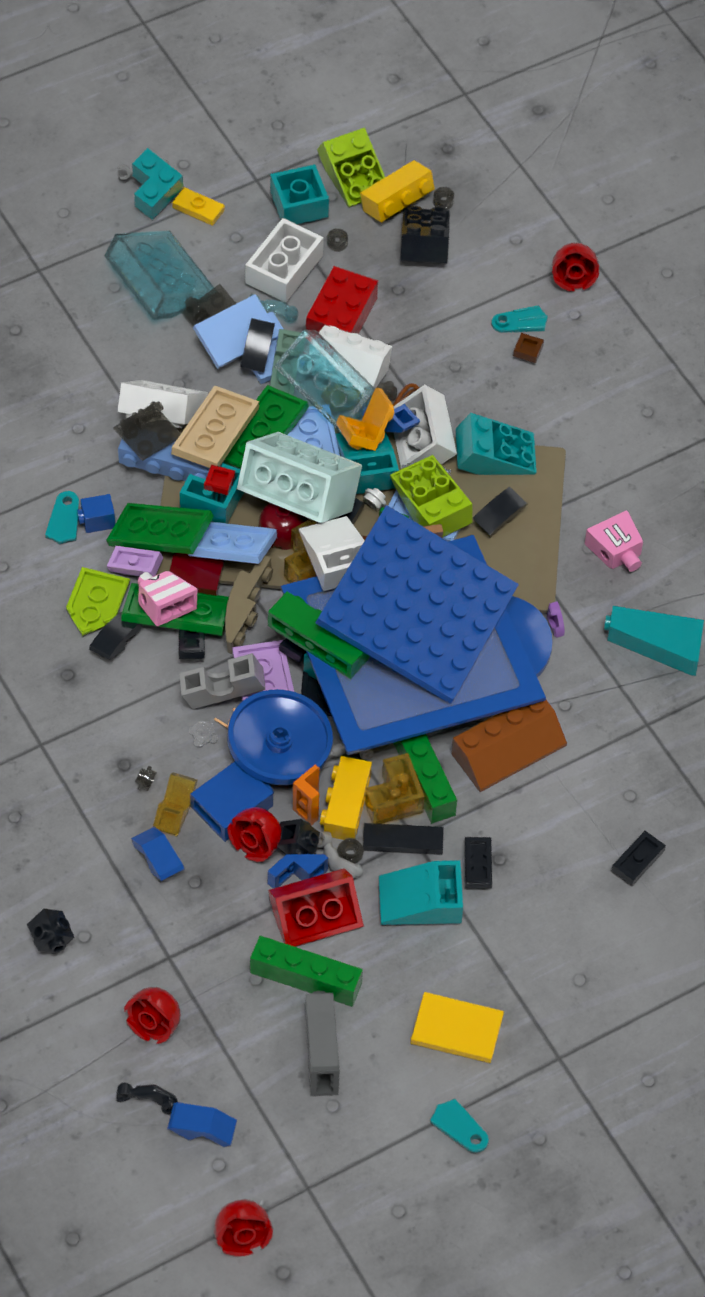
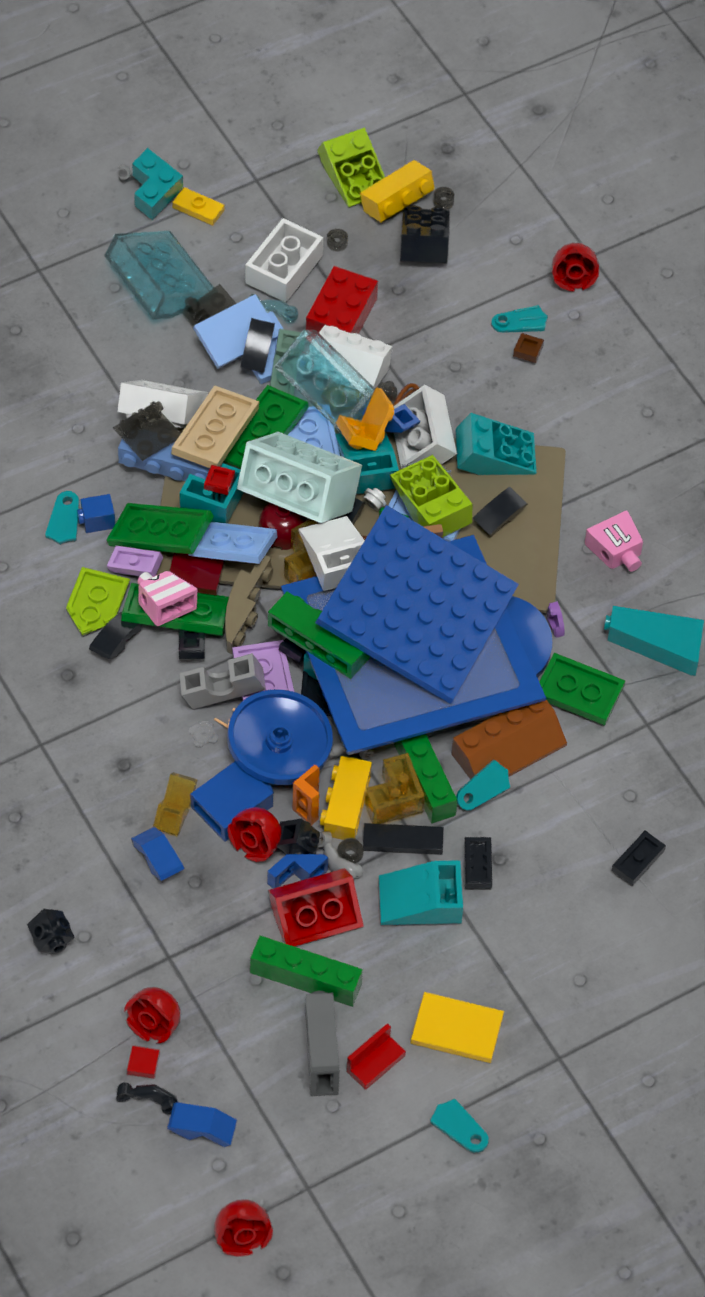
clear smoke plate [135,766,157,791] -> none
teal brick [270,164,329,224] -> none
none -> red tile [127,1046,160,1079]
none -> red panel [346,1023,406,1090]
none -> teal piece [456,760,510,810]
none -> green plate [539,653,626,725]

